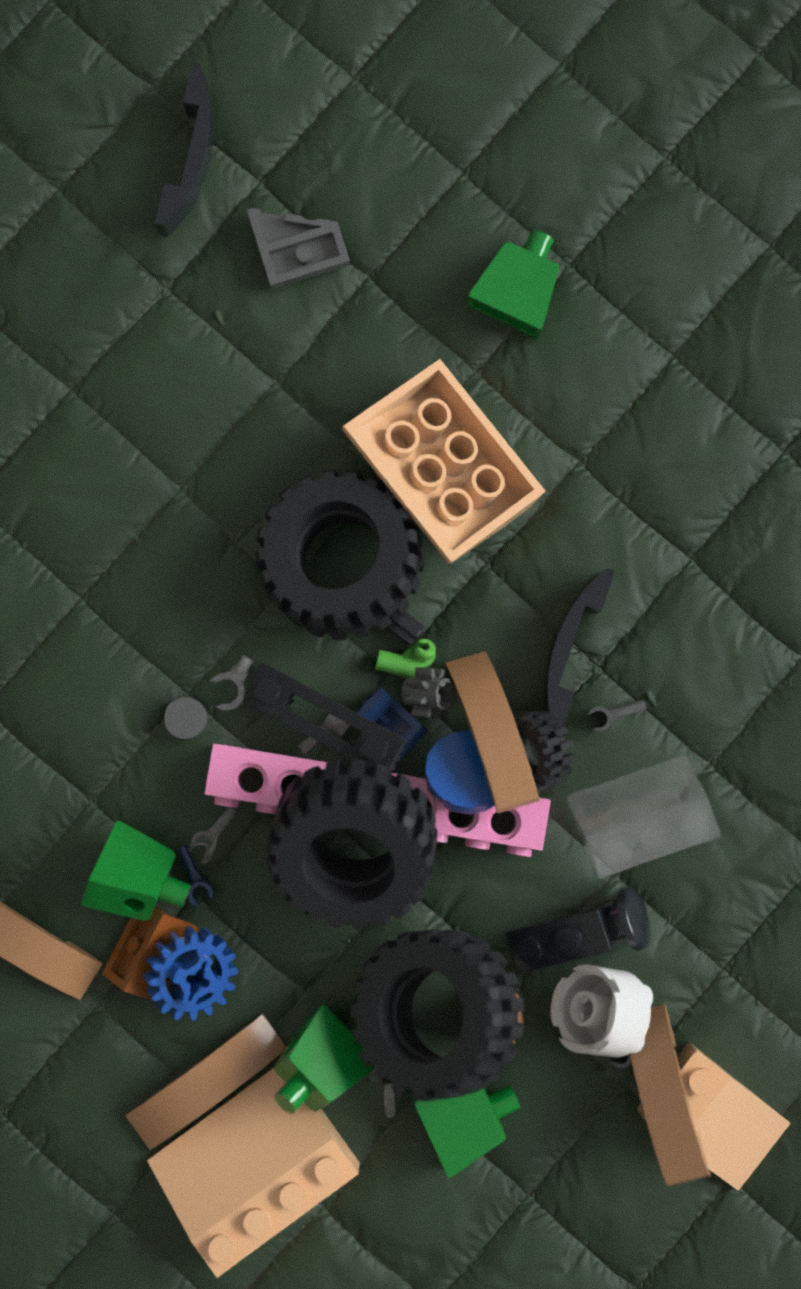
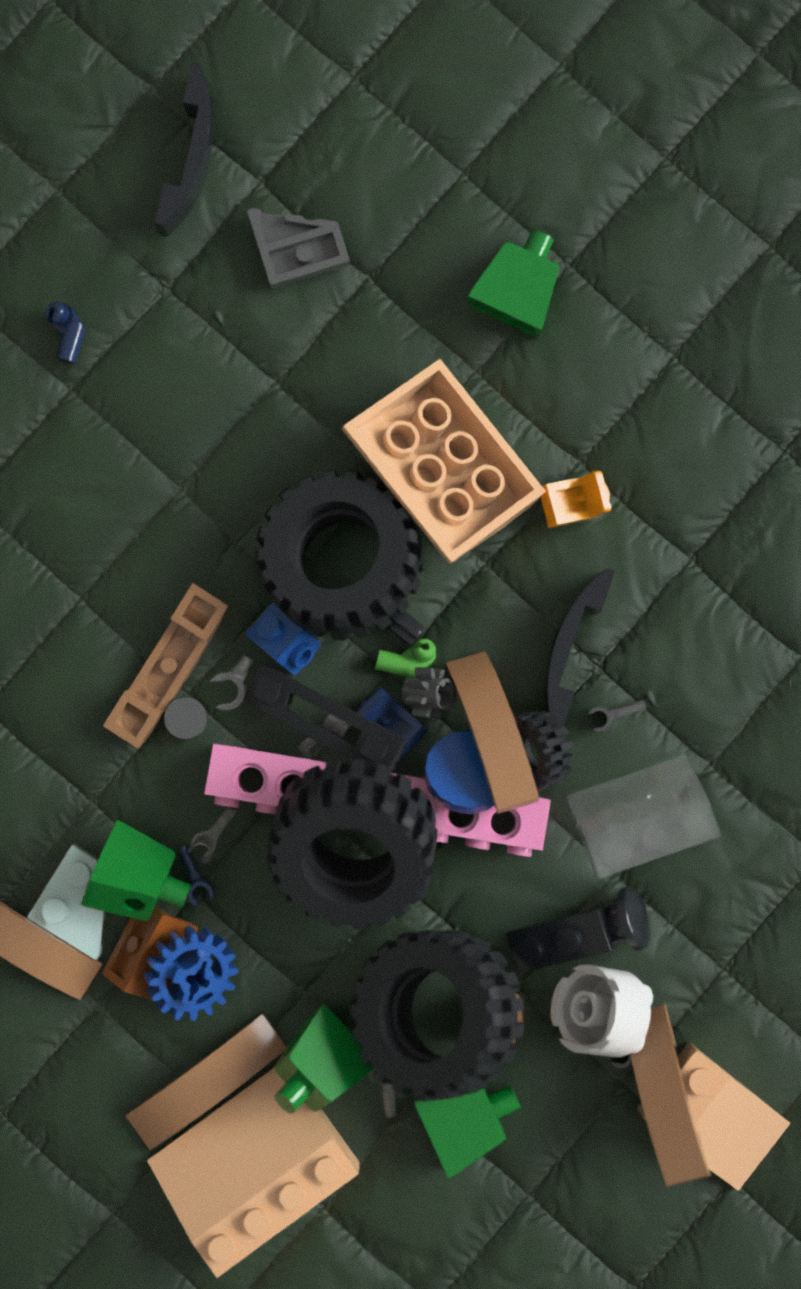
none -> light aqua wing [27,844,106,960]
none -> dark blue arm [45,302,85,365]
none -> medium nougat slope [103,583,229,749]
none -> blue bracket [245,603,321,675]
none -> light orange bracket [540,471,611,528]

